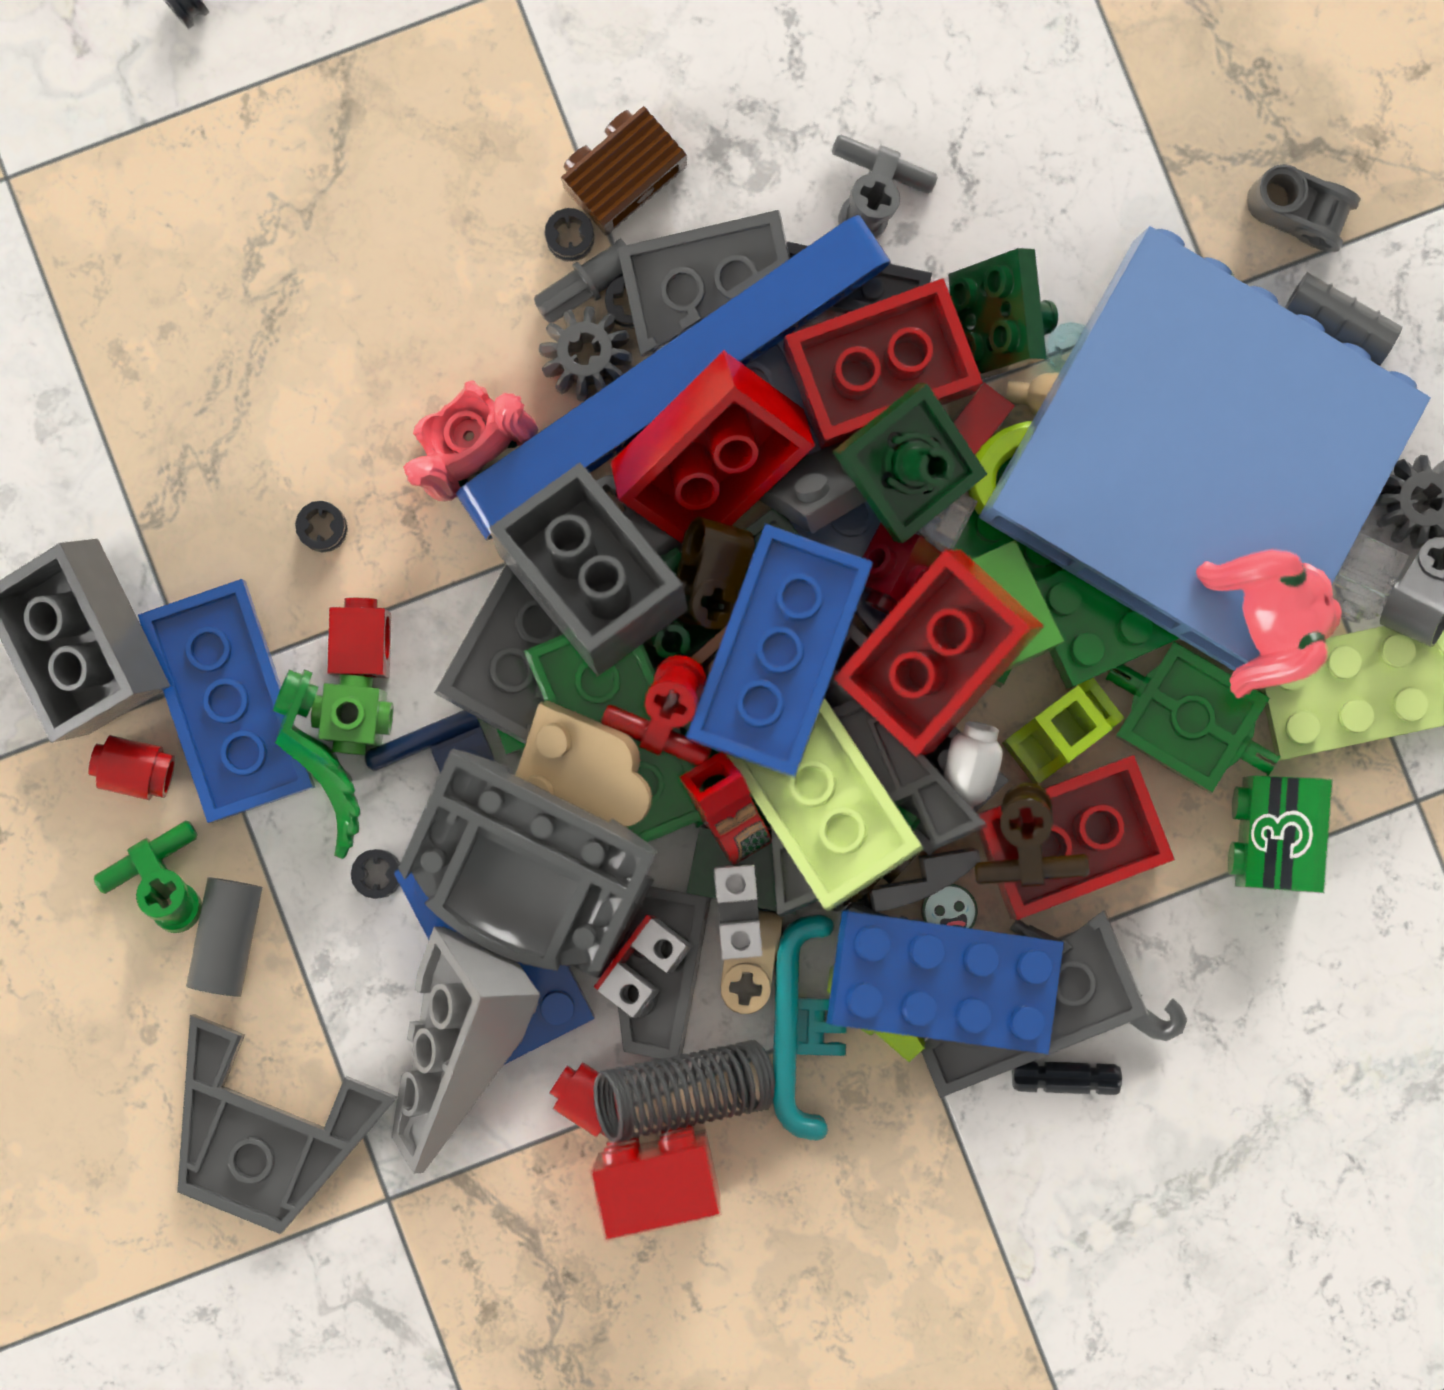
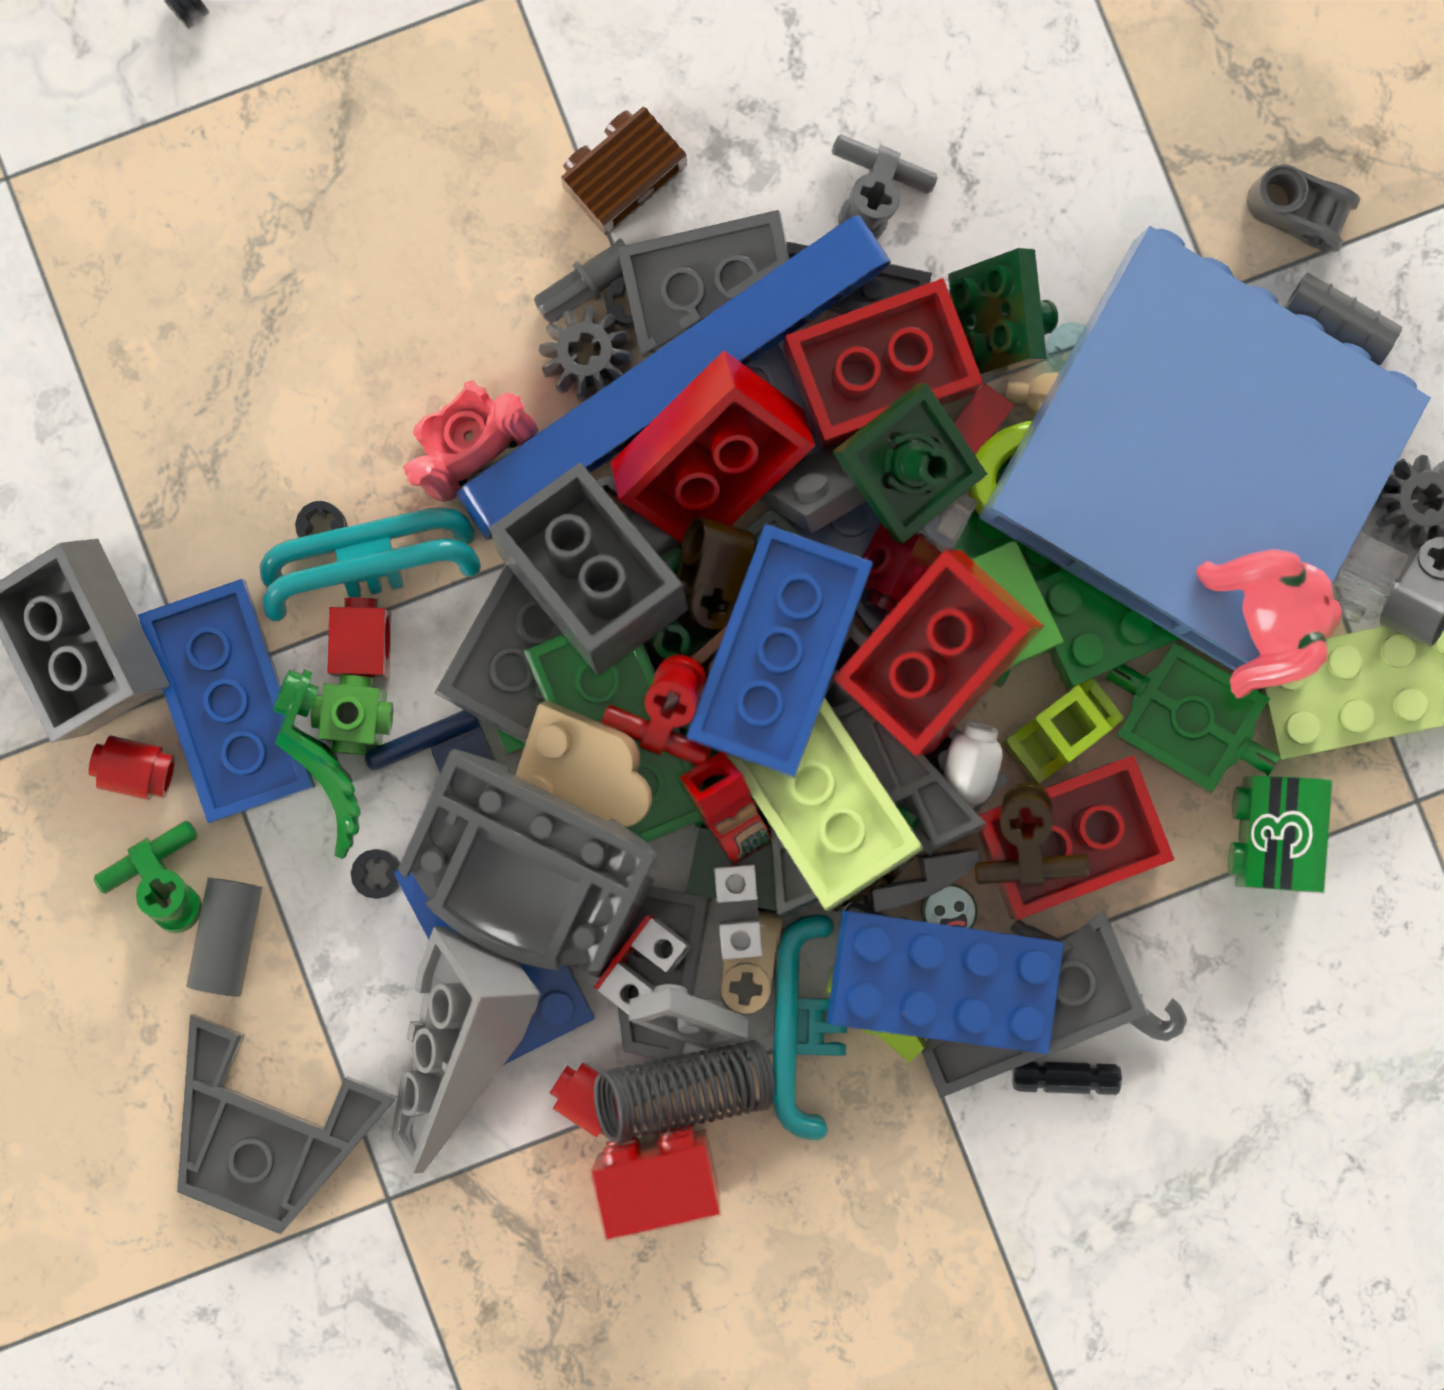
black bush [545,208,595,262] -> none
none -> teal piece [259,507,481,621]
none -> light grey plate [629,984,748,1049]

